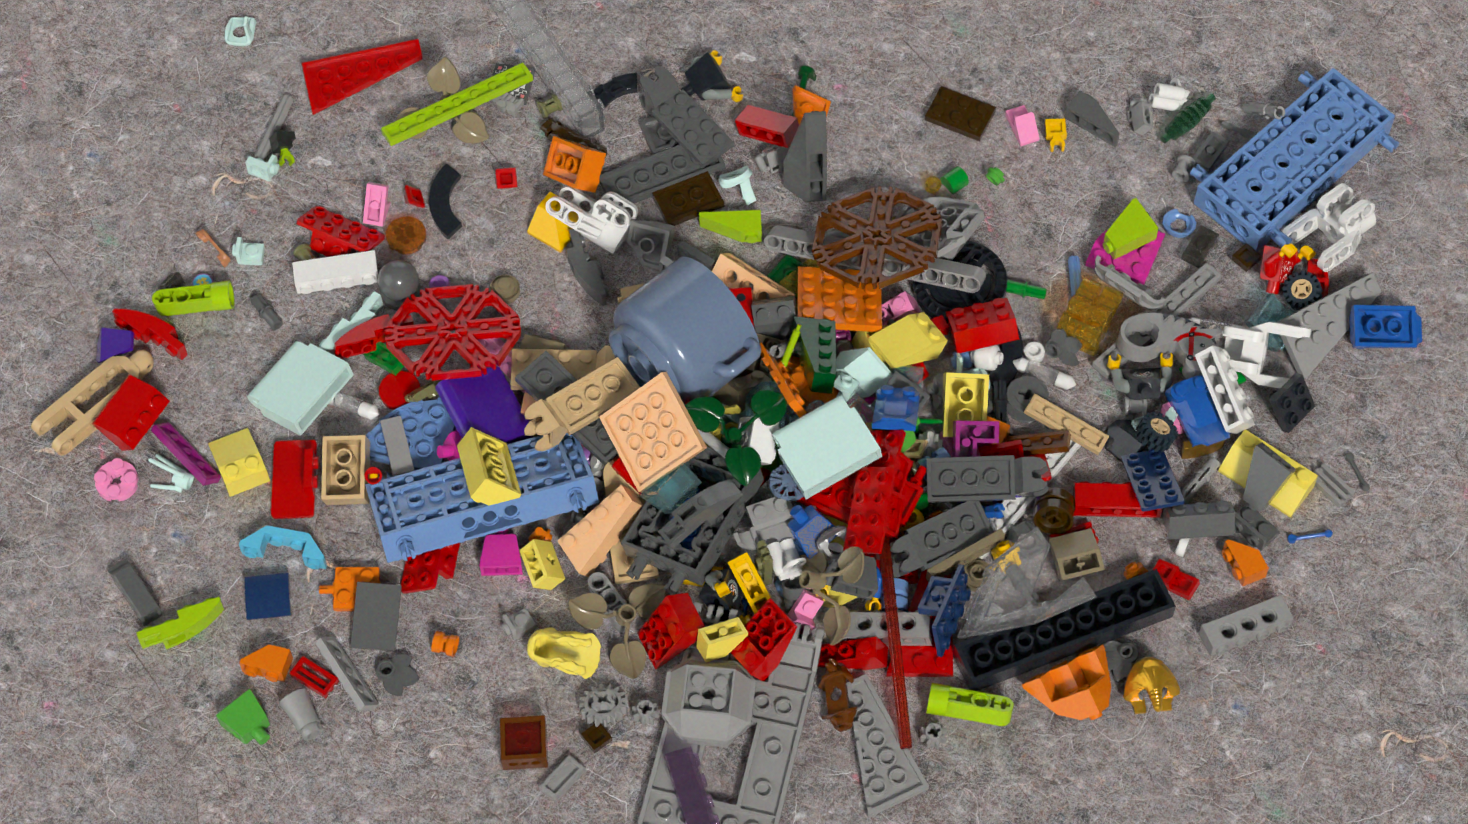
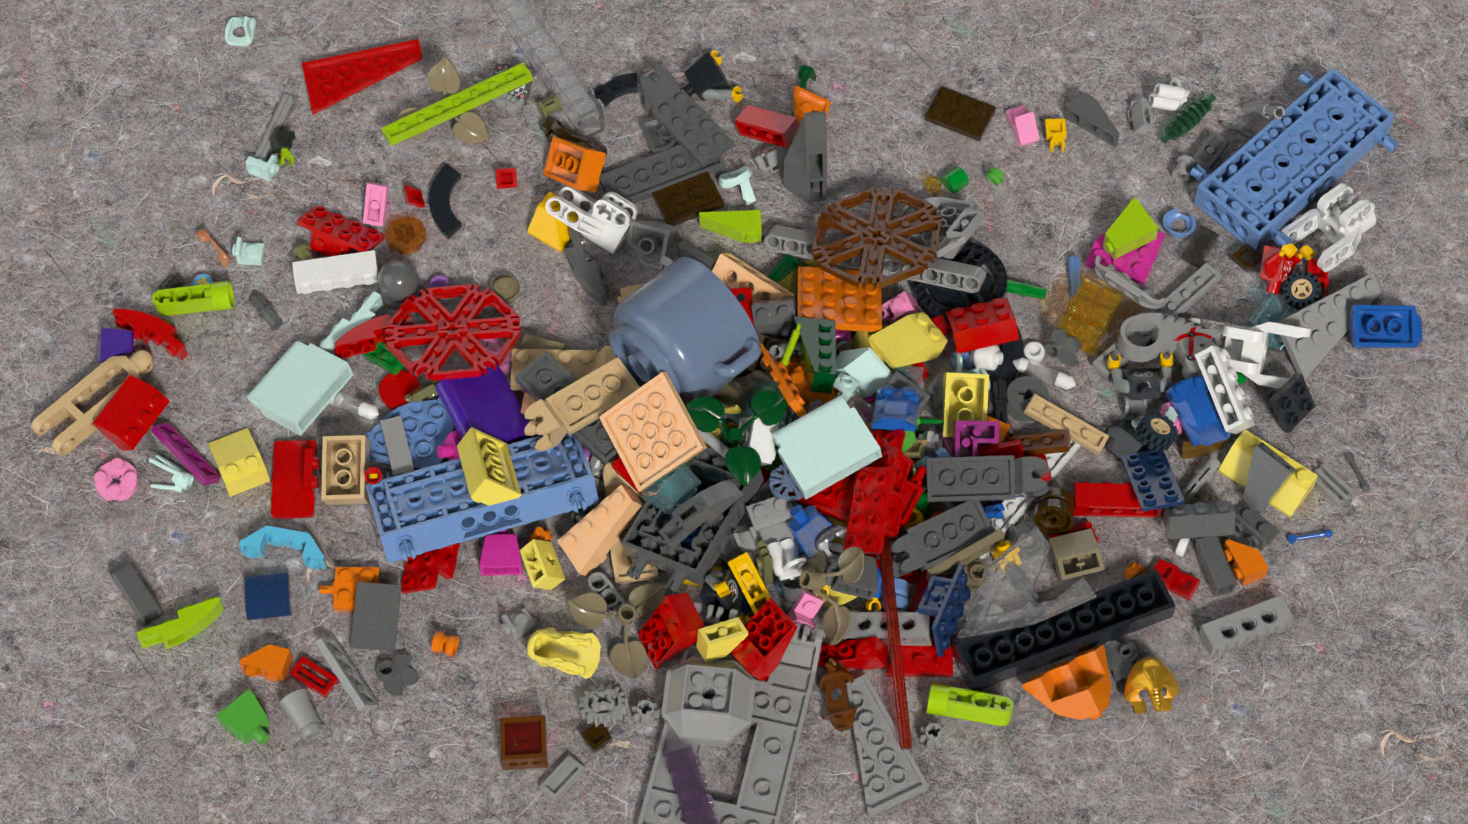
none -> dark grey piece [1192,536,1237,597]

